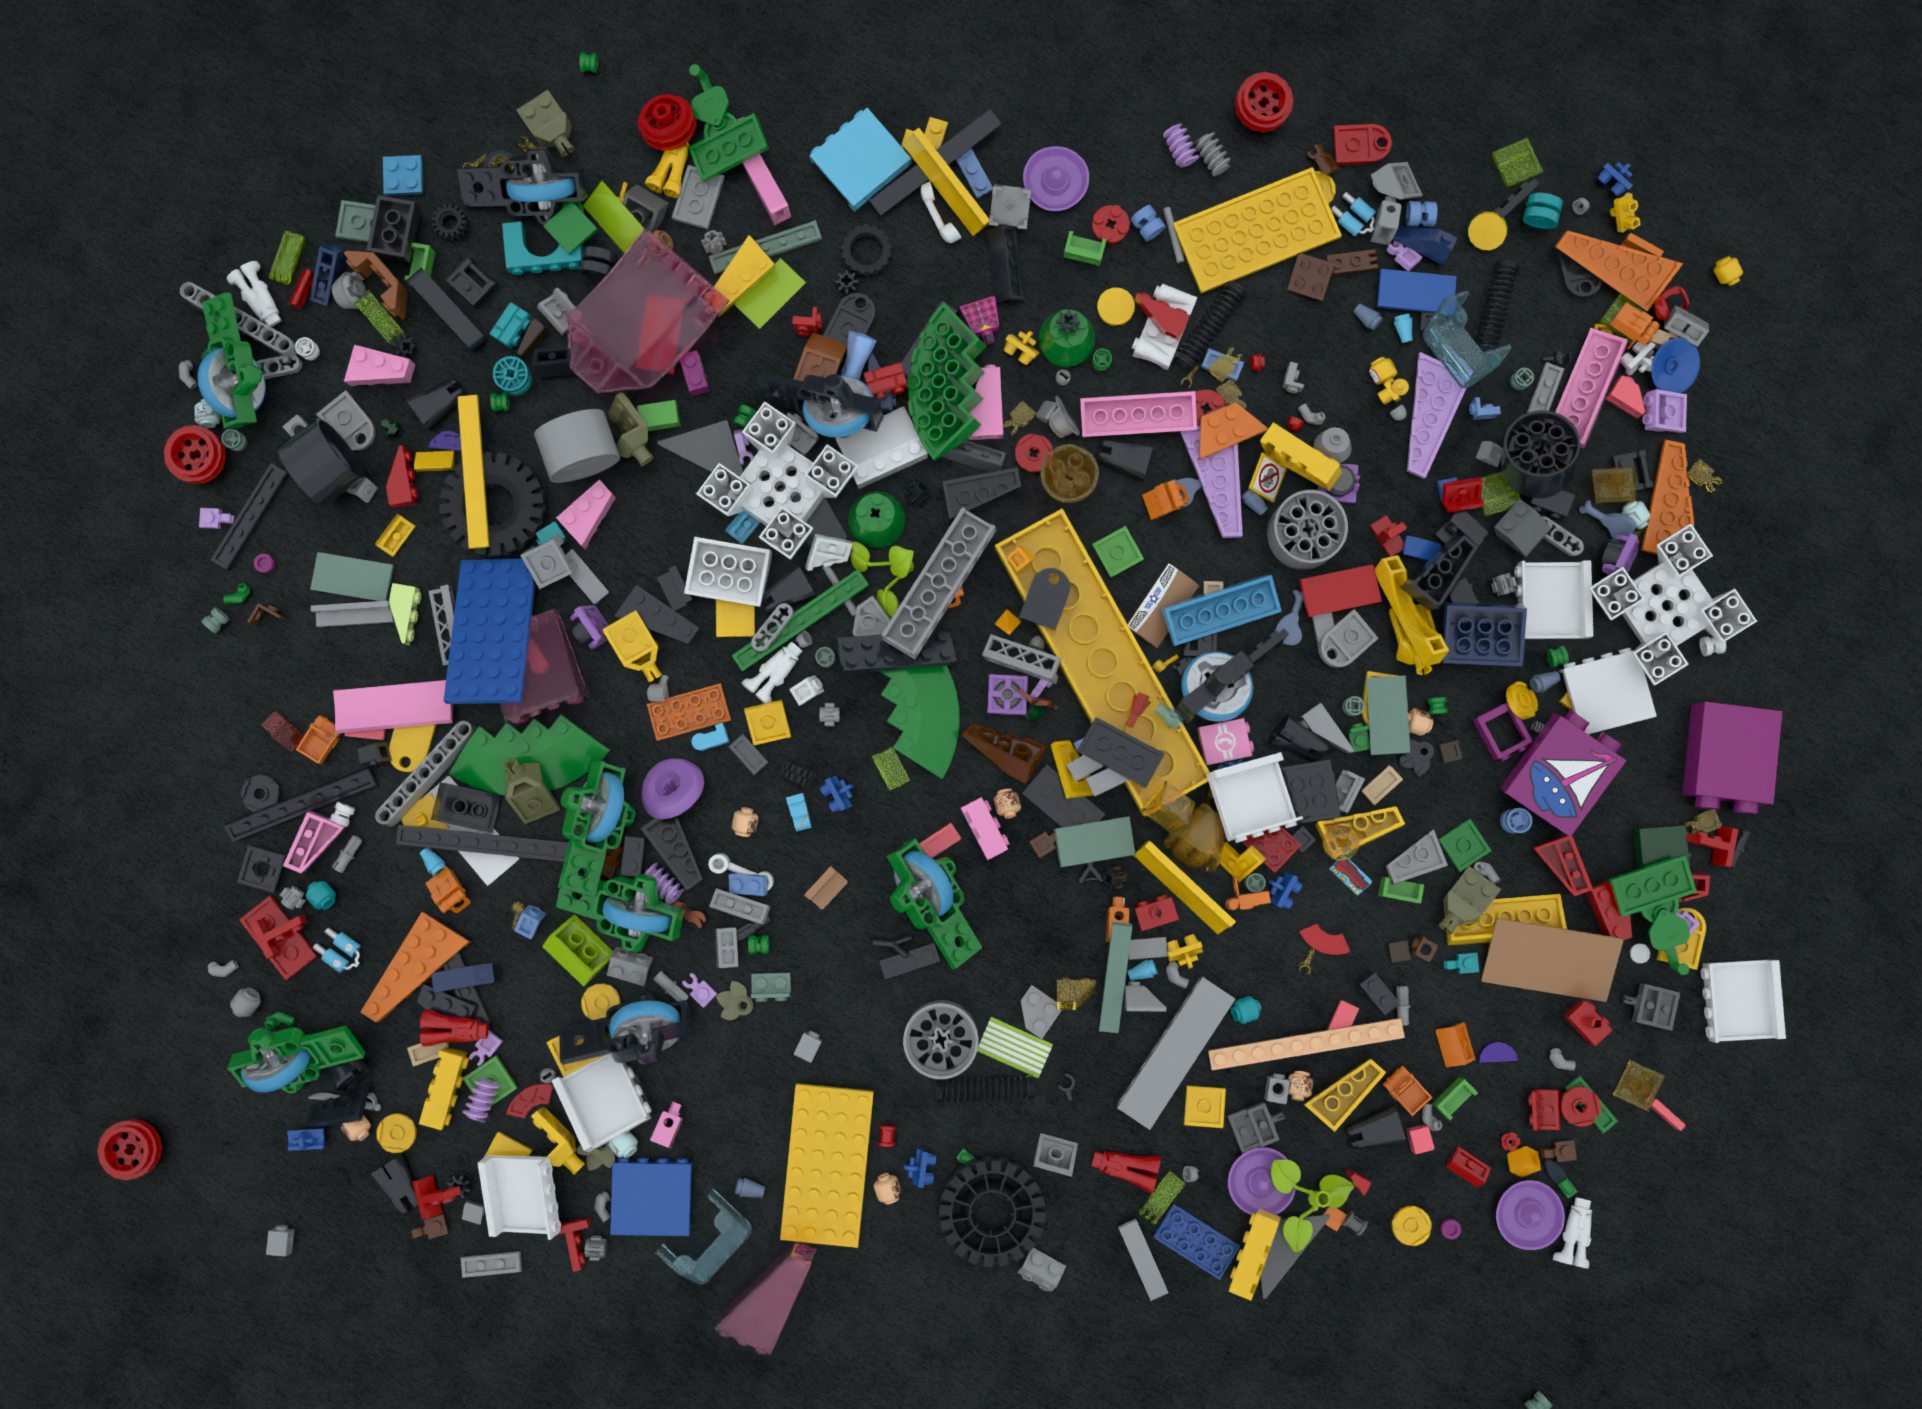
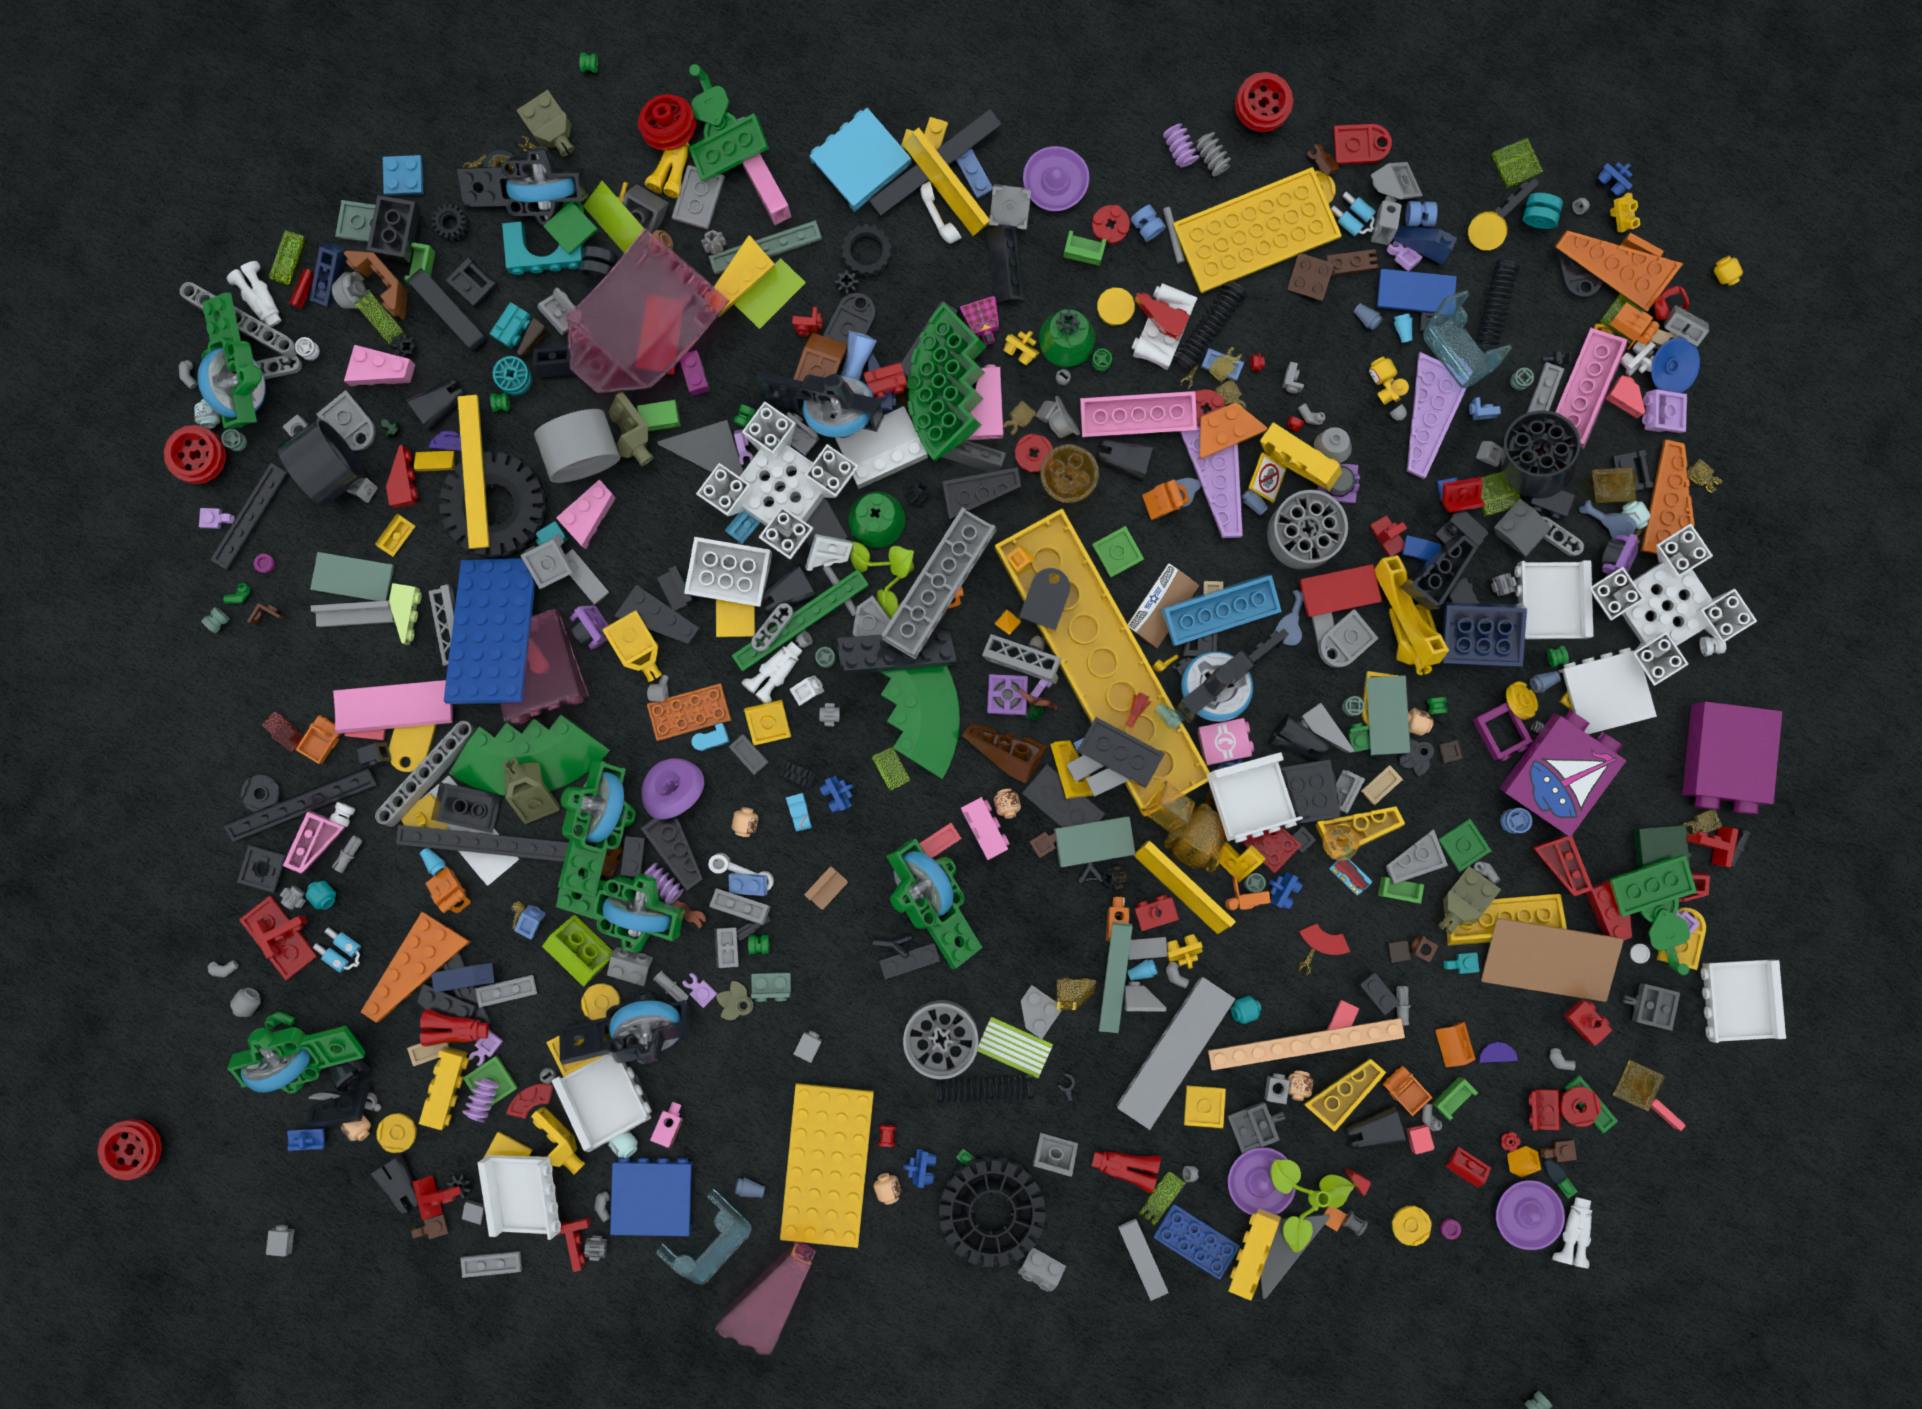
olive plate [577,1142,615,1171] -> none
none -> light grey tile [475,975,537,1007]

